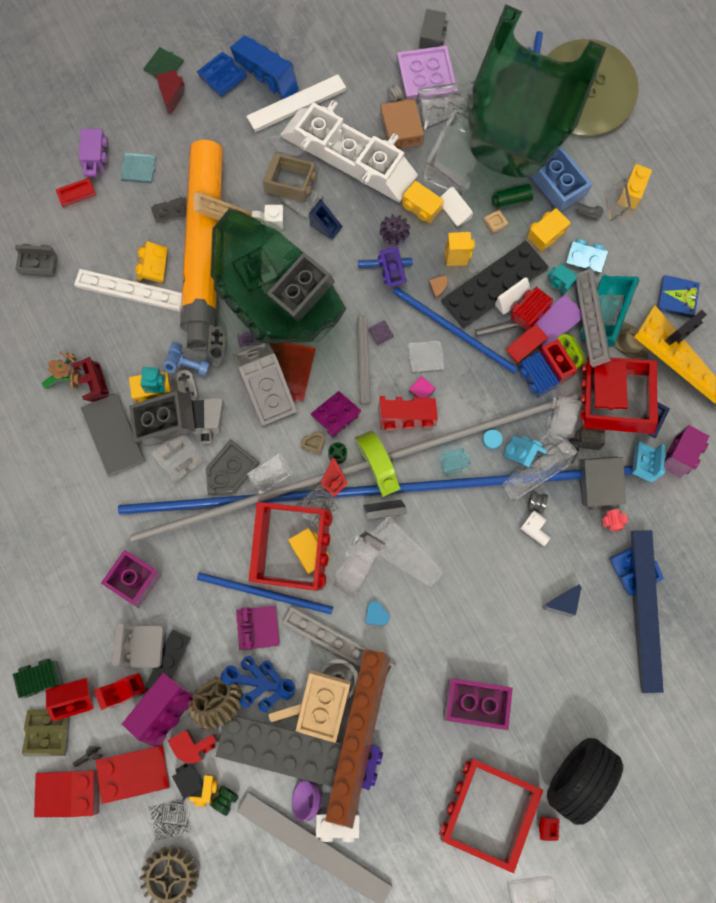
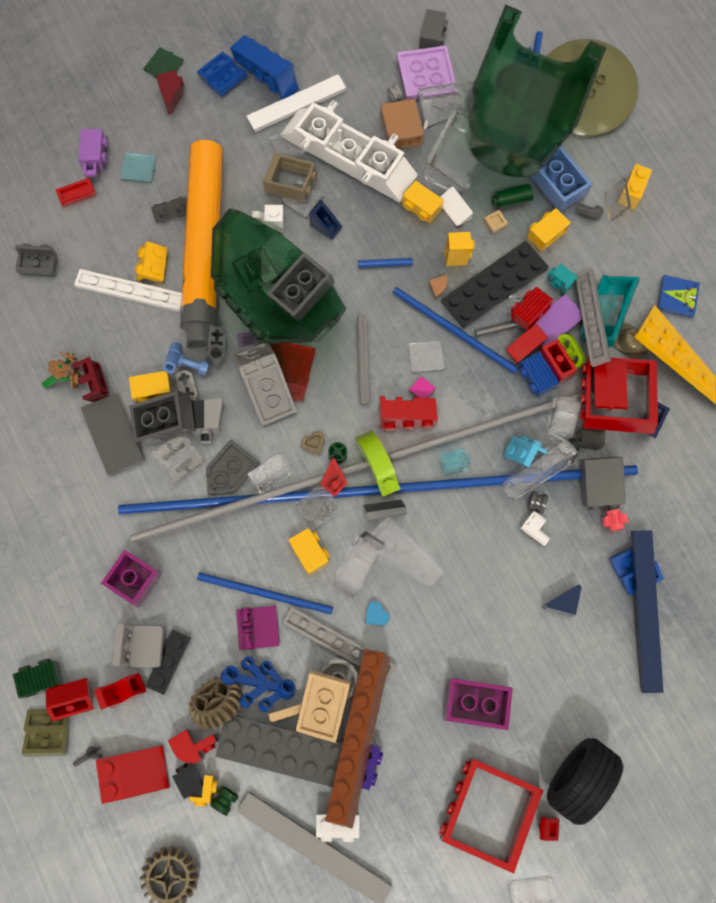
red slope [34,770,99,818] -> none
magenta brick [122,673,194,747] -> none
teal brick [141,367,166,394] -> none
clear piece [148,797,192,842] -> none
tan plate [193,192,256,232] -> none
red window [248,502,333,591] -> none
medium lavender piece [292,780,323,821] -> none
magenta hinge [311,391,361,437] -> none
clear purple tile [368,320,394,346] -> none
dark purple brick [378,246,407,287] -> none
clear purple gear [380,214,410,245] -> none
medium azure tile [483,430,502,450] -> none
white slope [495,277,530,314] -> none
bracket [566,239,608,272] -> none
medium azure bracket [632,441,666,483] -> none
magenta brick [664,425,710,478] -> none
black plate [665,310,707,346] -> none

